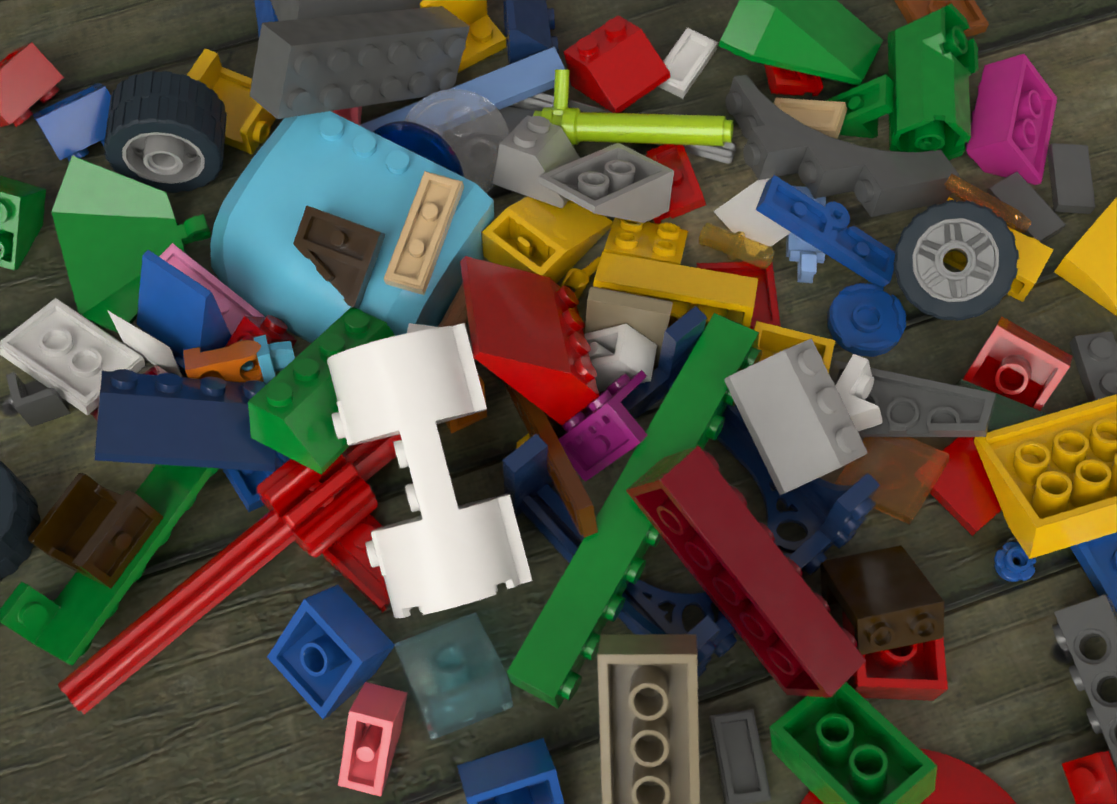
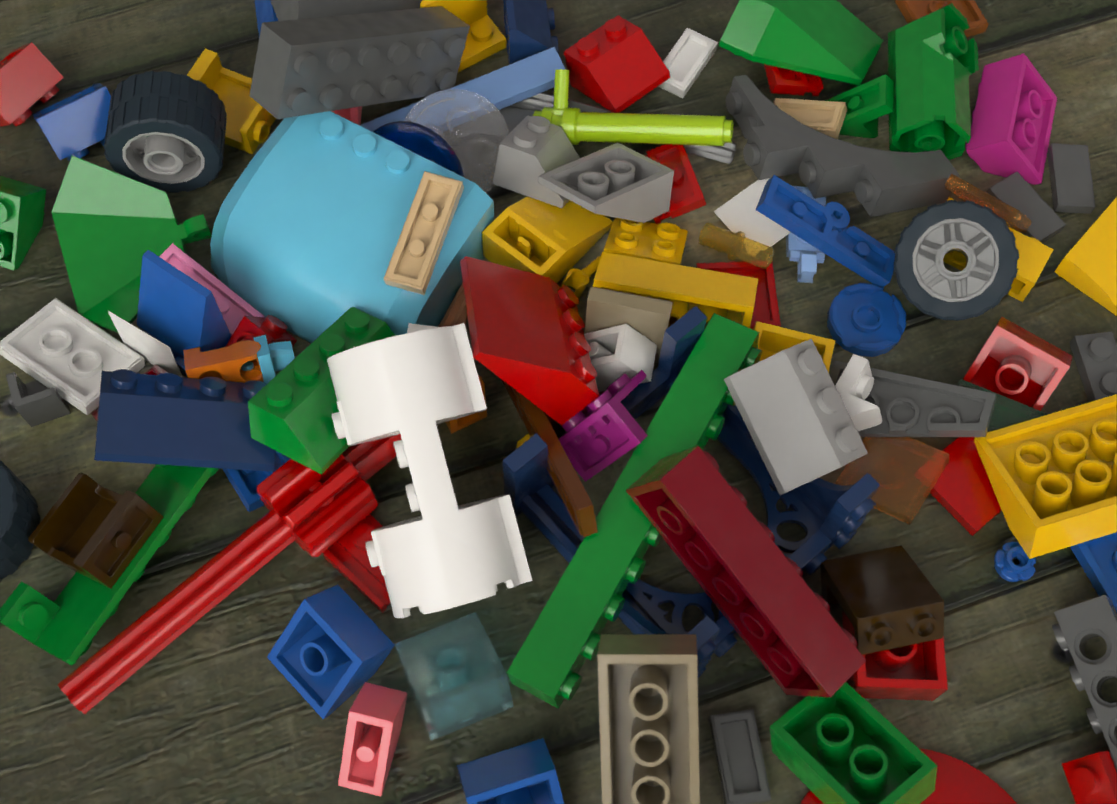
dark brown wing [293,205,386,308] -> none

